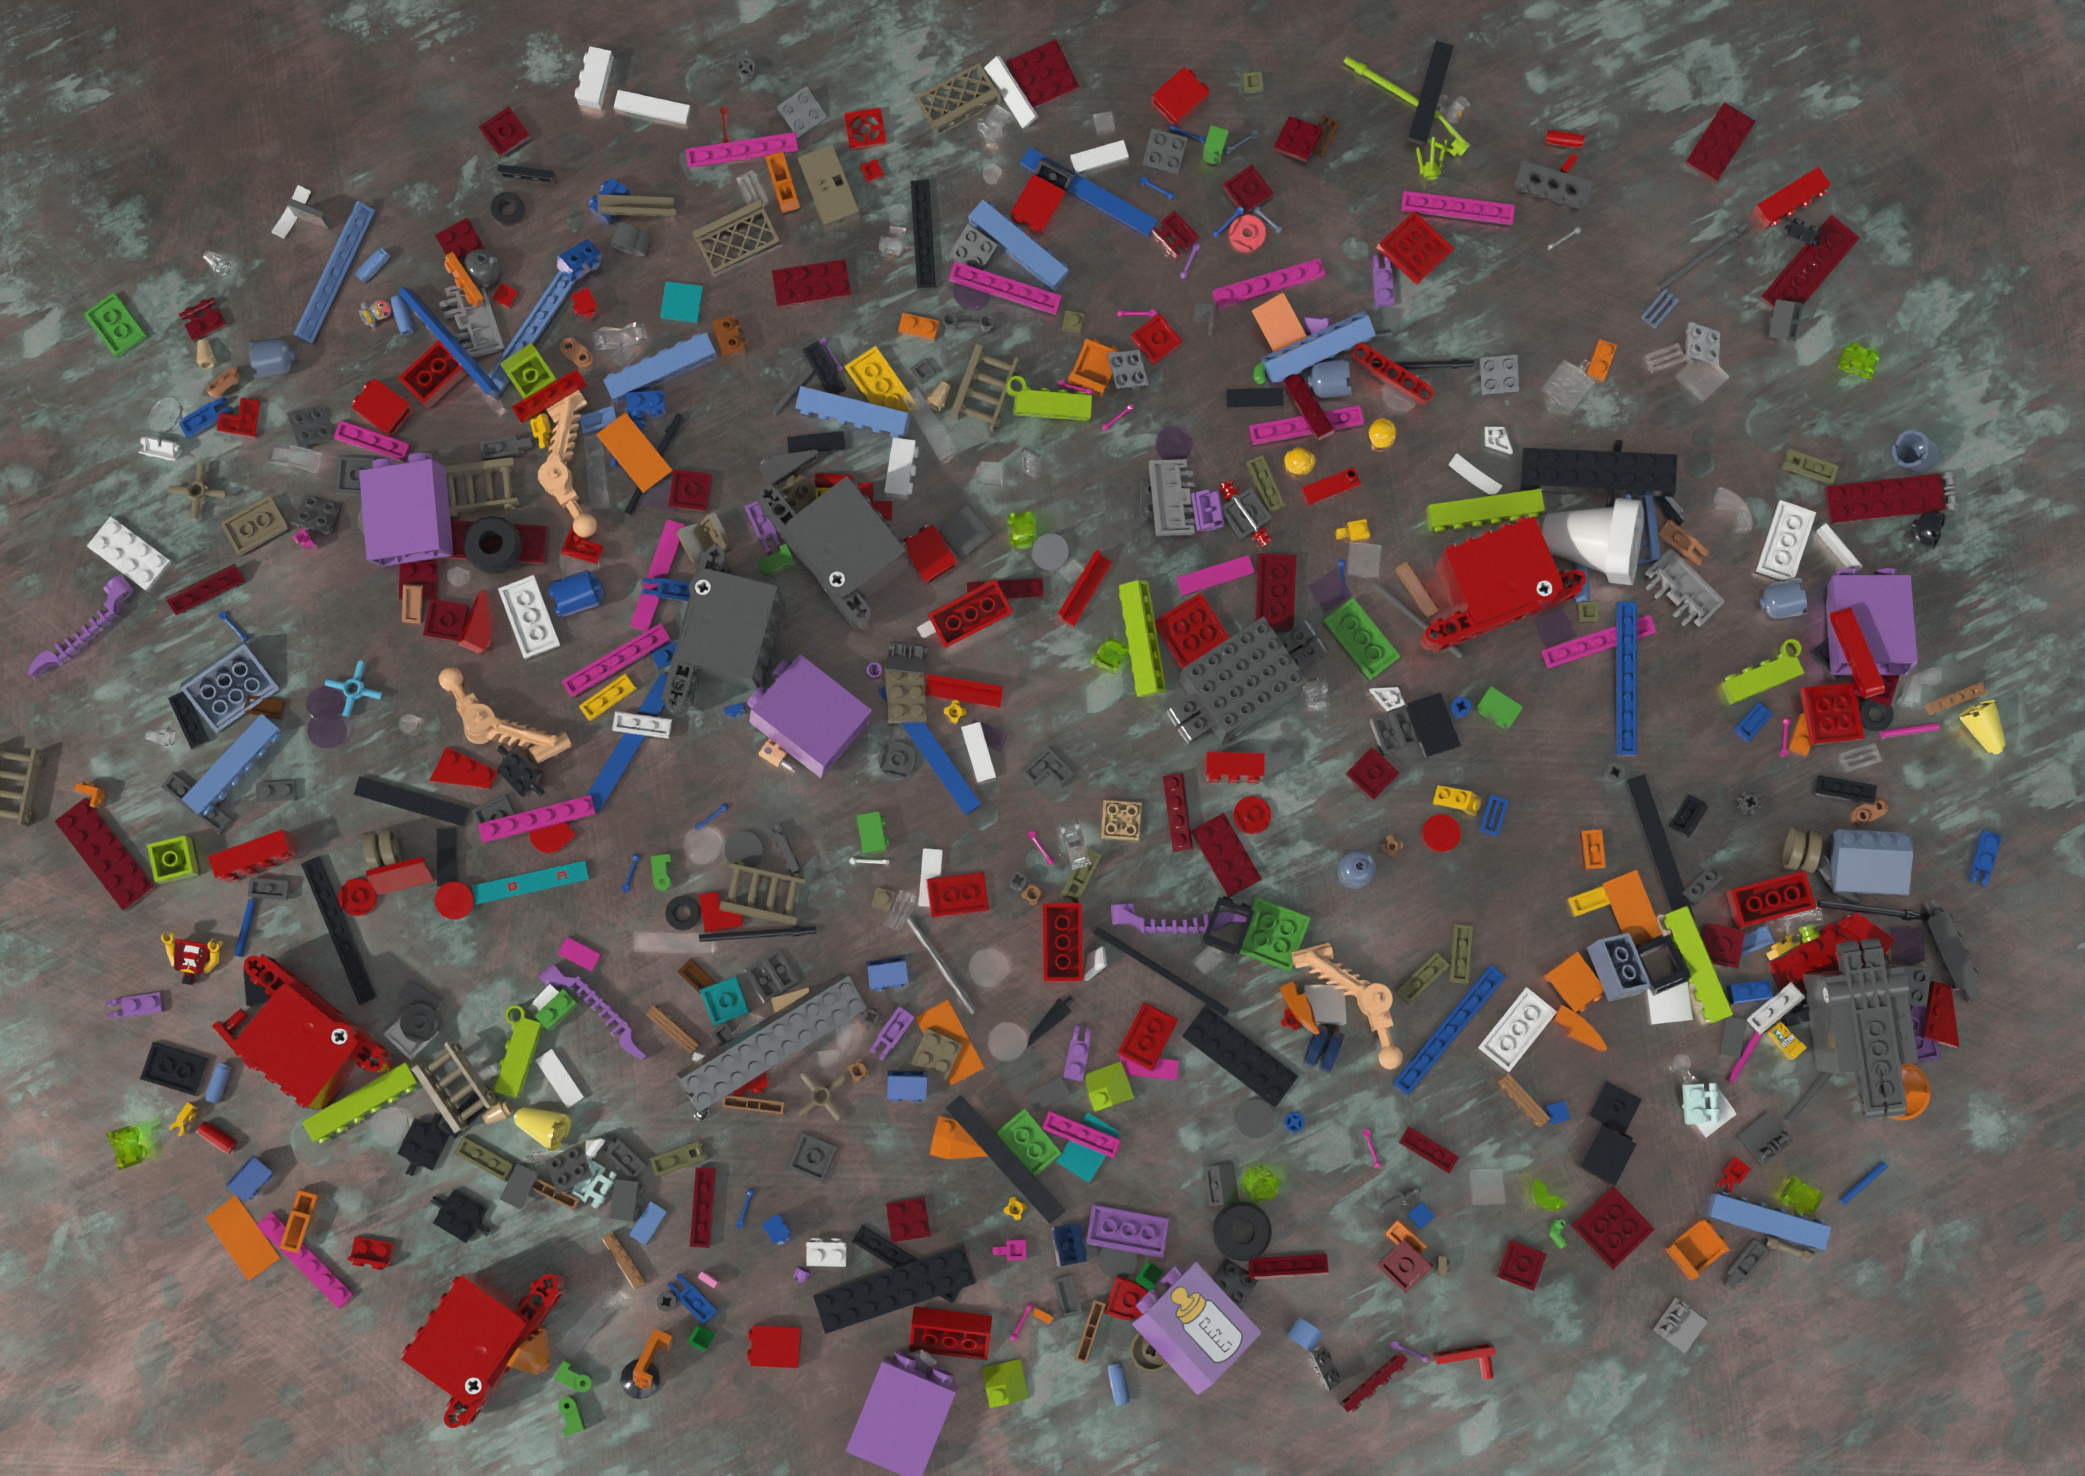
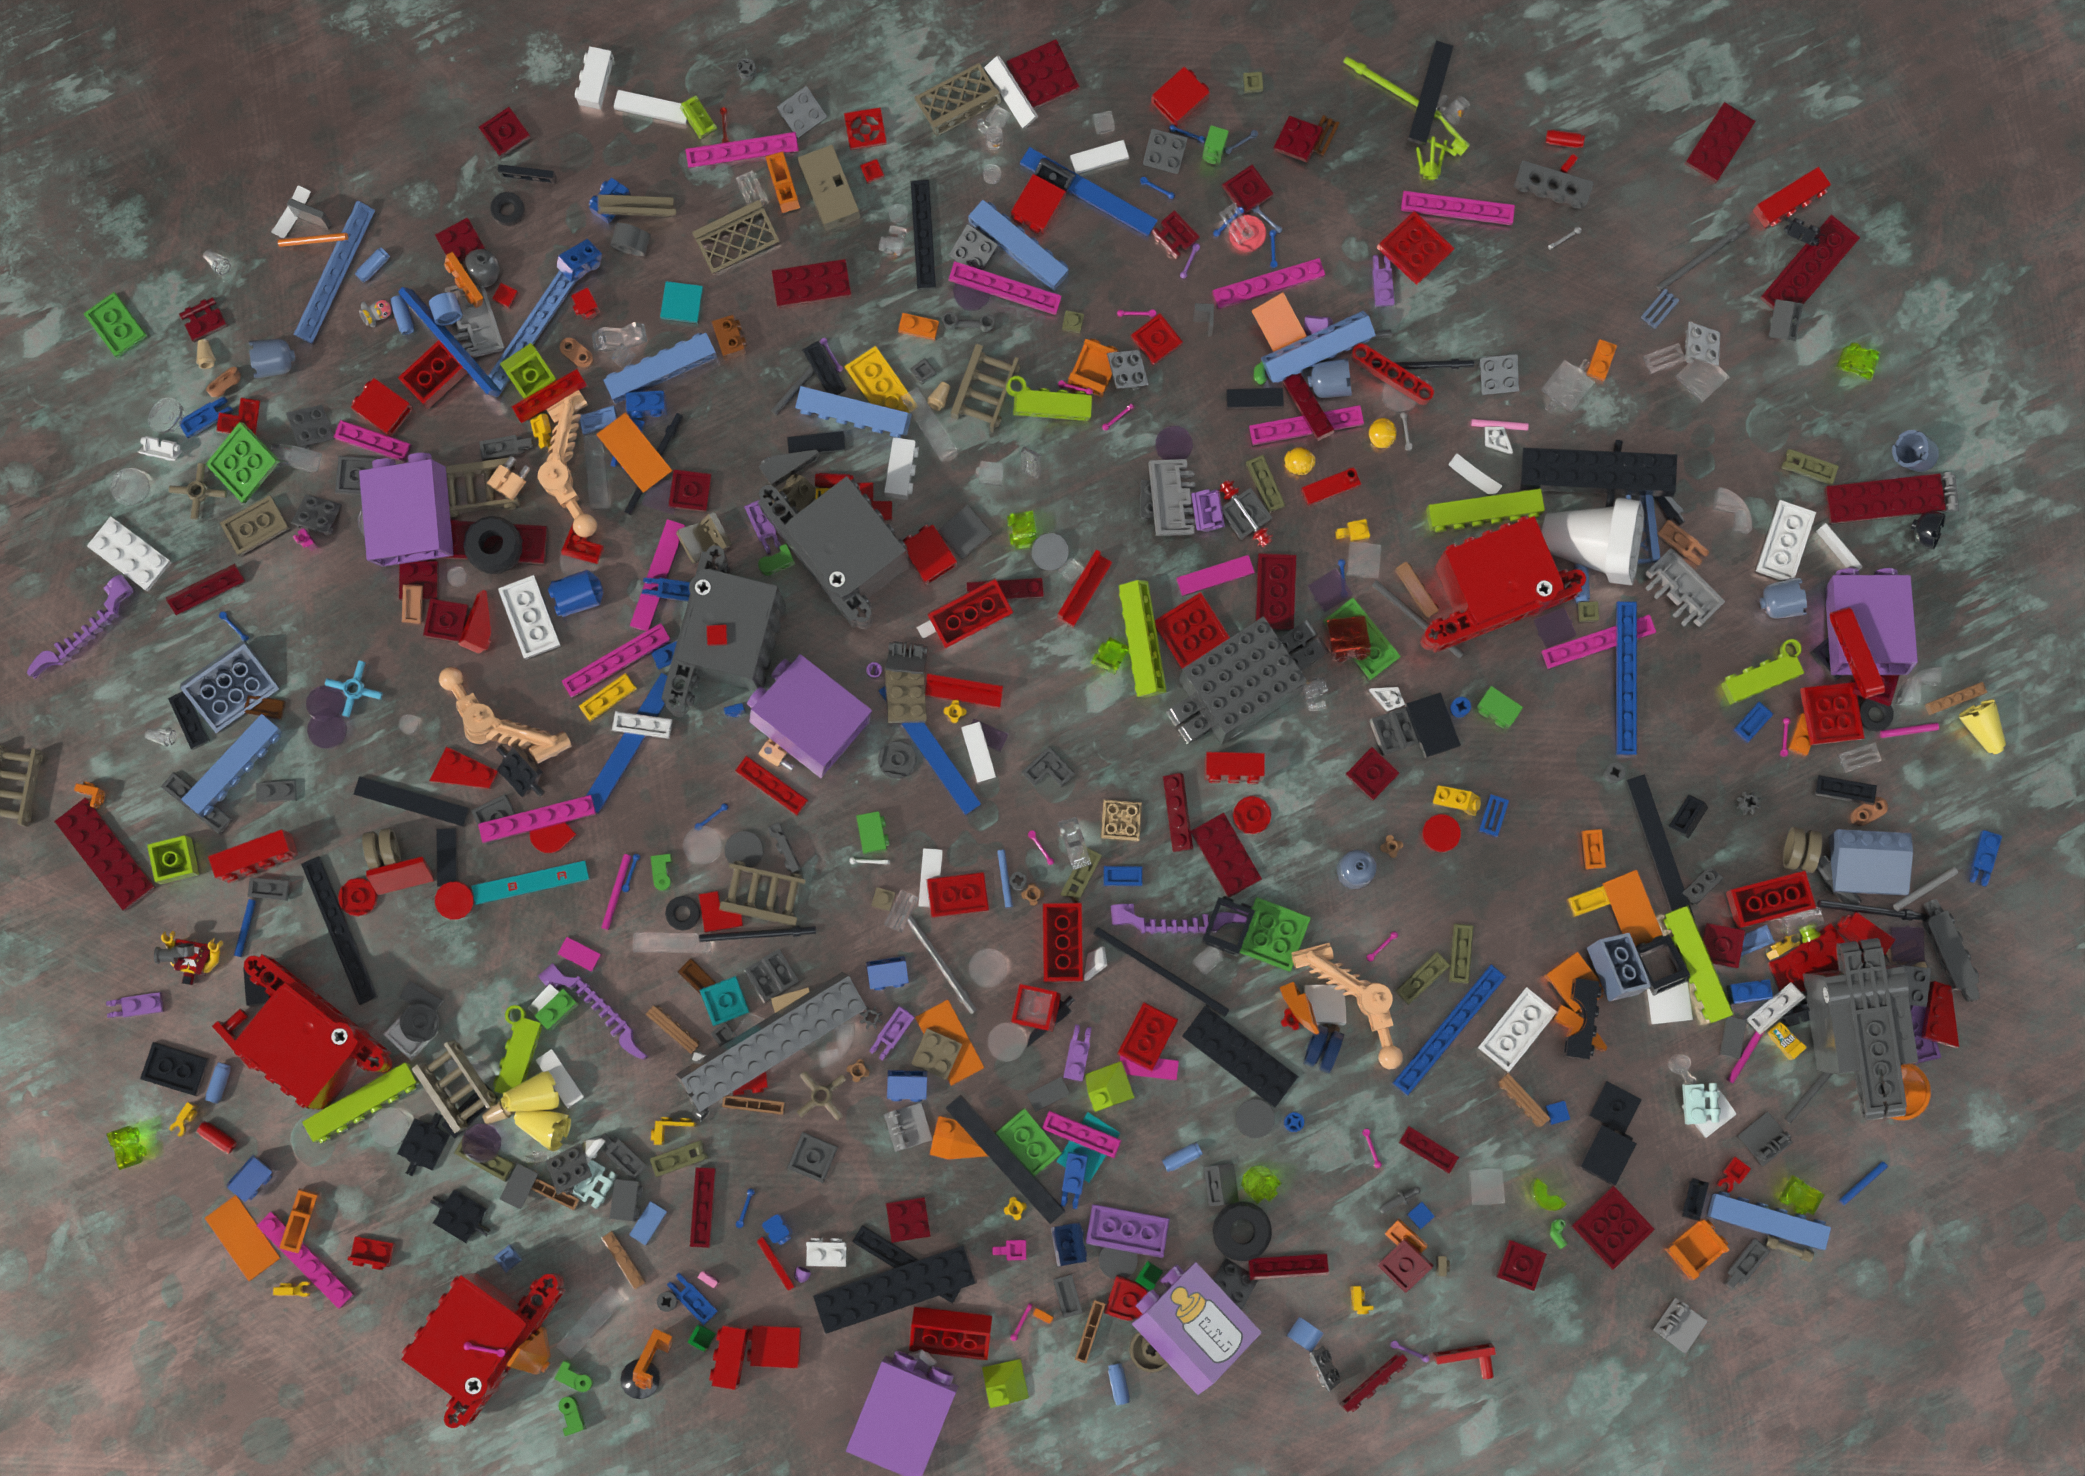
none -> clear tile [110,468,150,506]
none -> dark grey connector [154,943,195,964]
none -> bright green plate [206,422,280,503]
none -> yellow plate [273,1281,310,1297]
none -> orange bar [278,233,348,247]
none -> medium blue piece [429,292,463,326]
none -> clear purple tile [462,1124,501,1163]
none -> dark pink hinge [463,1342,506,1357]
none -> light nougat piece [487,456,530,501]
none -> medium blue tile [494,1245,522,1273]
none -> light yellow cone [501,1071,559,1112]
none -> dark pink bar [601,854,631,930]
none -> yellow bracket [651,1117,696,1145]
none -> lime hinge [680,96,718,140]
none -> red tile [707,625,728,646]
none -> red brick [709,1324,750,1390]
none -> red tile [735,755,808,816]
none -> red tile [757,1236,796,1290]
none -> light grey hinge [884,1103,933,1152]
none -> medium blue bar [997,850,1013,908]
none -> piece [1011,984,1061,1032]
none -> blue hinge [1061,1152,1088,1209]
none -> blue tile [1104,866,1142,886]
none -> medium blue piece [1162,1142,1203,1172]
none -> clear tile [1219,203,1255,245]
none -> blue hinge [1269,230,1278,268]
none -> clear red plate [1327,616,1371,663]
none -> yellow bracket [1351,1286,1374,1314]
none -> dark pink hinge [1367,931,1398,962]
none -> light grey hinge [1400,412,1413,451]
none -> bright pink bar [1471,419,1529,431]
none -> black arch [1563,978,1602,1060]
none -> black hinge [1681,1178,1709,1221]
none -> light grey bar [1893,867,1958,911]

